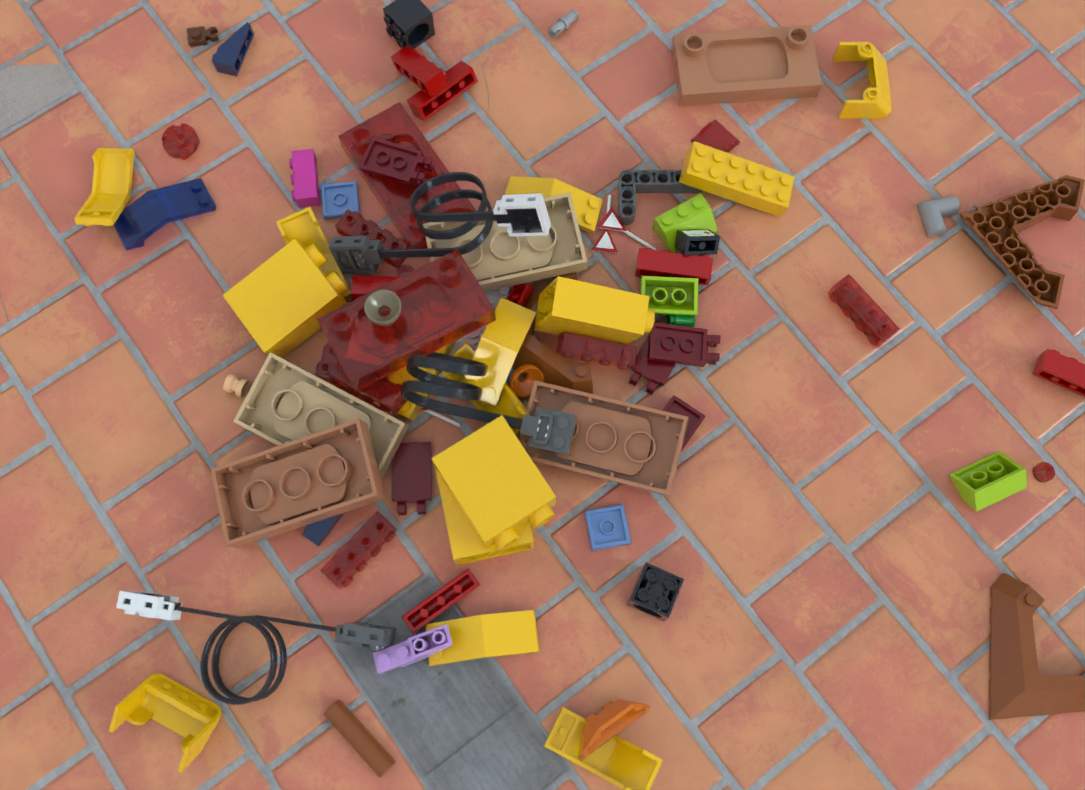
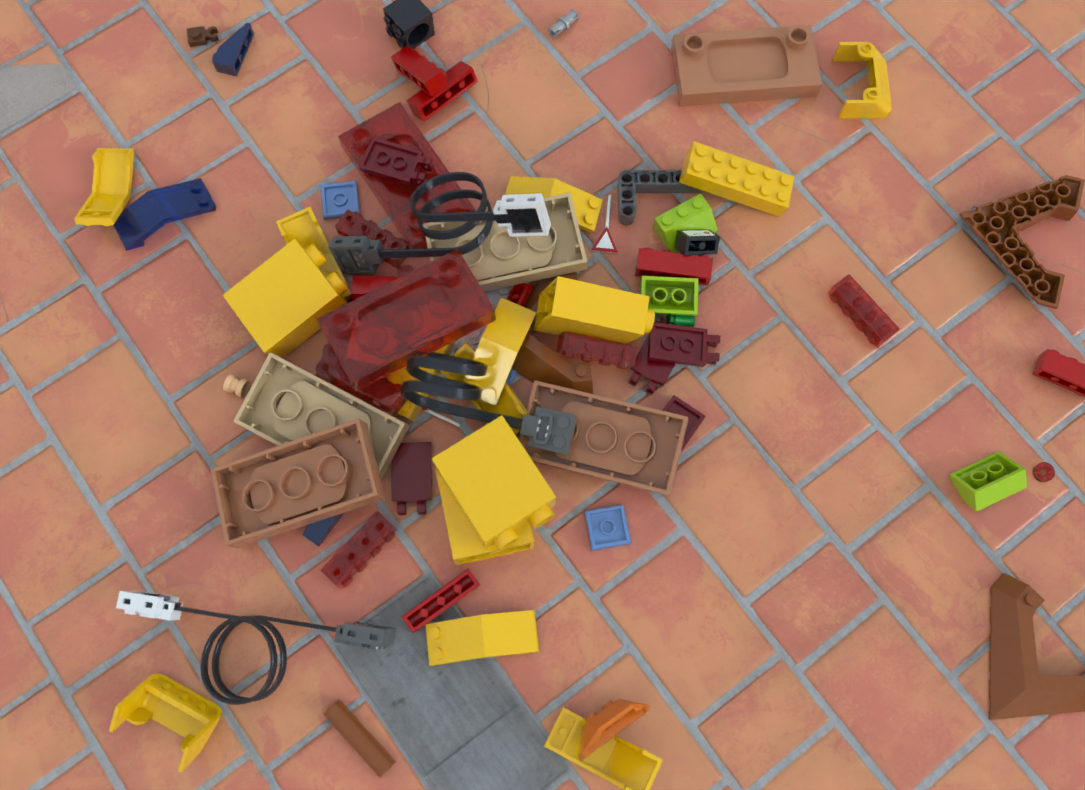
clear red plate [162,124,200,160] -> none
dark pink brick [289,149,320,208] -> none
dark tan piece [364,290,402,325] -> none
lavender slope [373,624,453,674] -> none
orange piece [510,365,544,398] -> none
white piece [597,207,656,250] -> none
black brick [627,562,684,621] -> none
clear red piece [691,119,740,153] -> none
light grey brick [917,196,960,237] -> none

